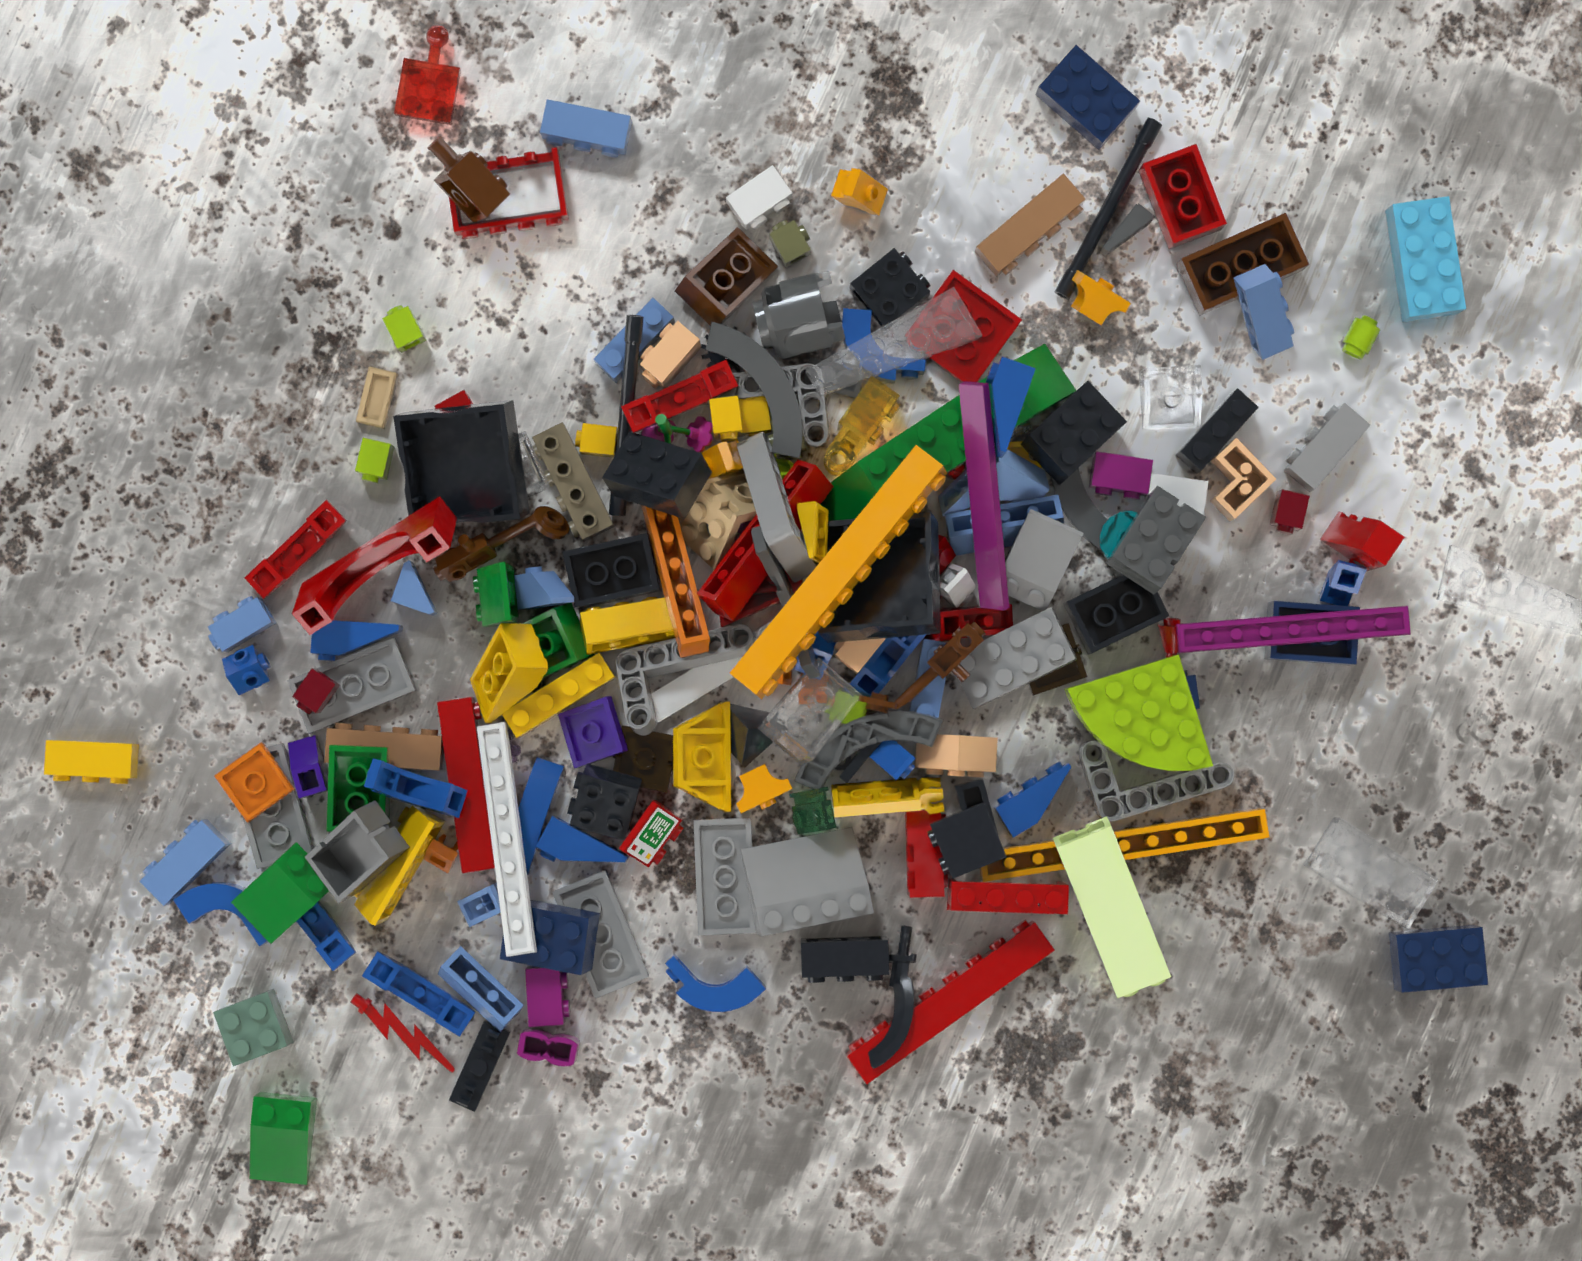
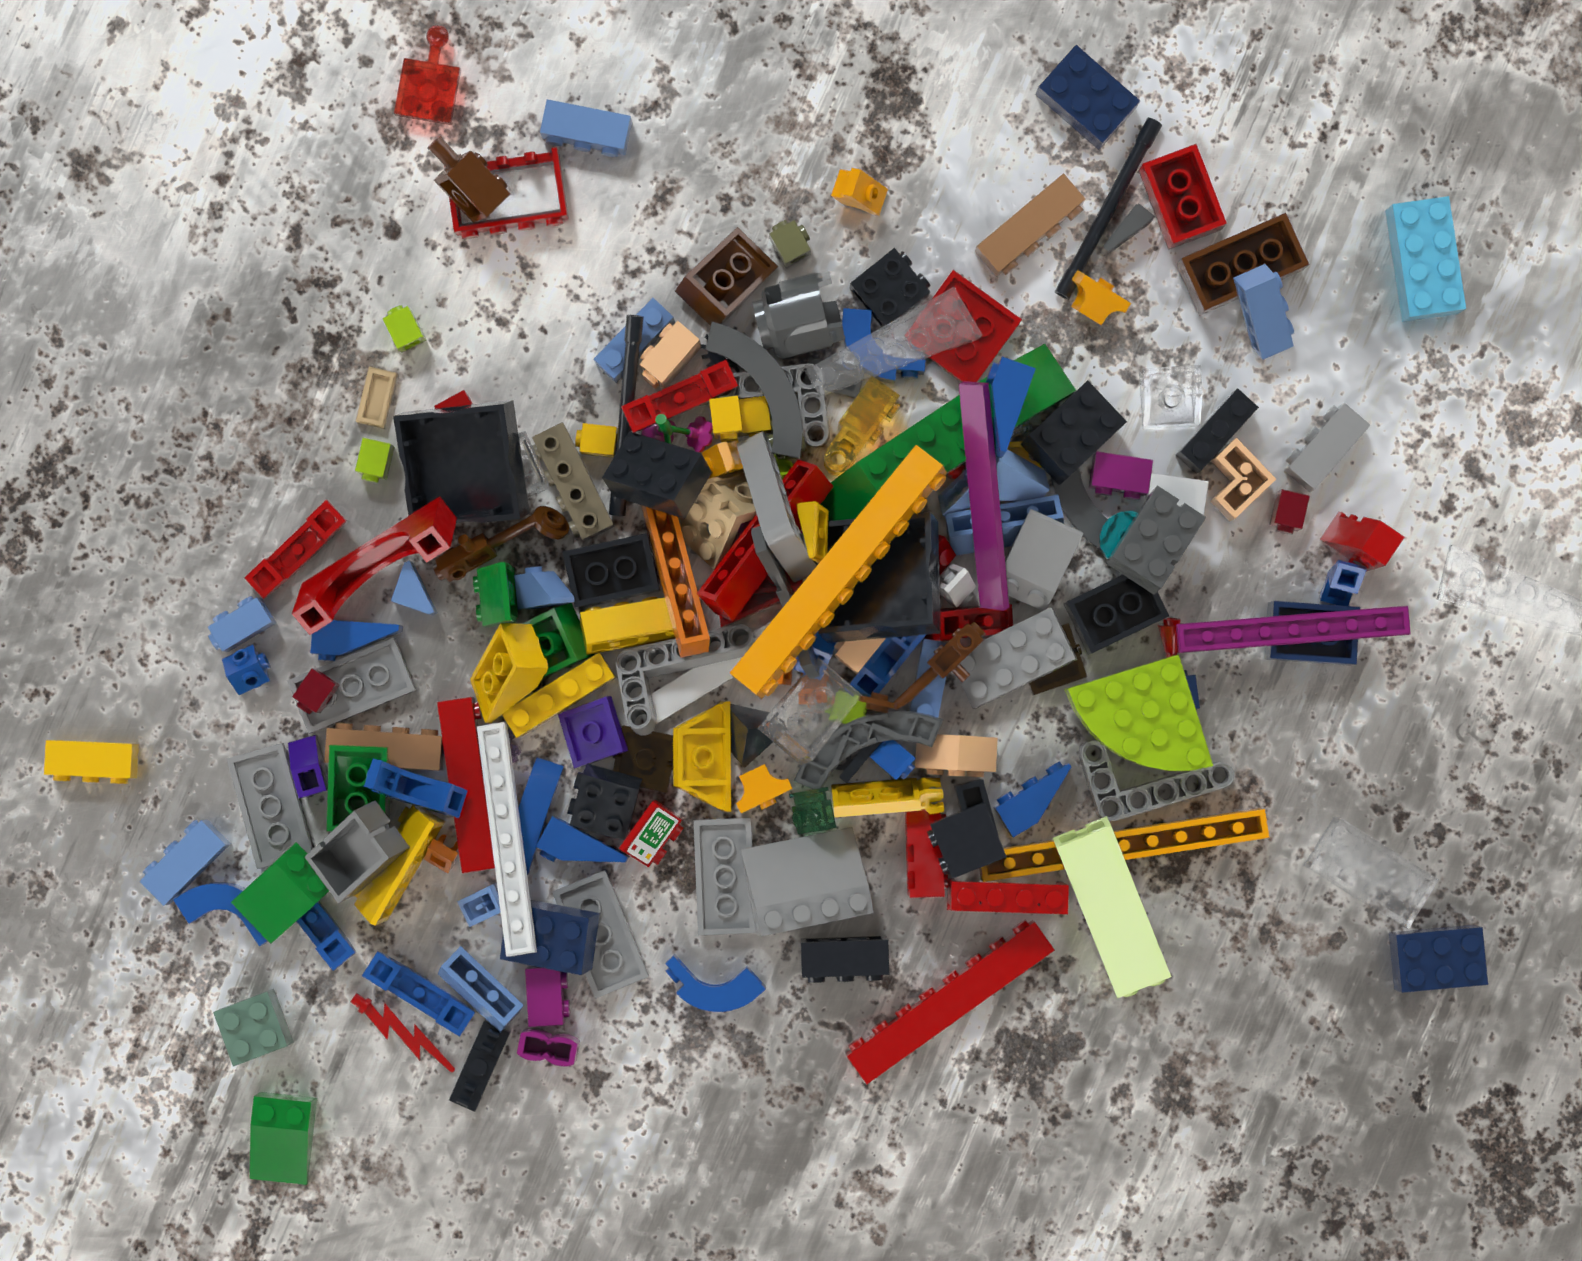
orange tile [214,742,296,823] -> none
white piece [726,165,792,230] -> none
black sword [868,925,917,1069] -> none
lime brick [1342,315,1380,360] -> none

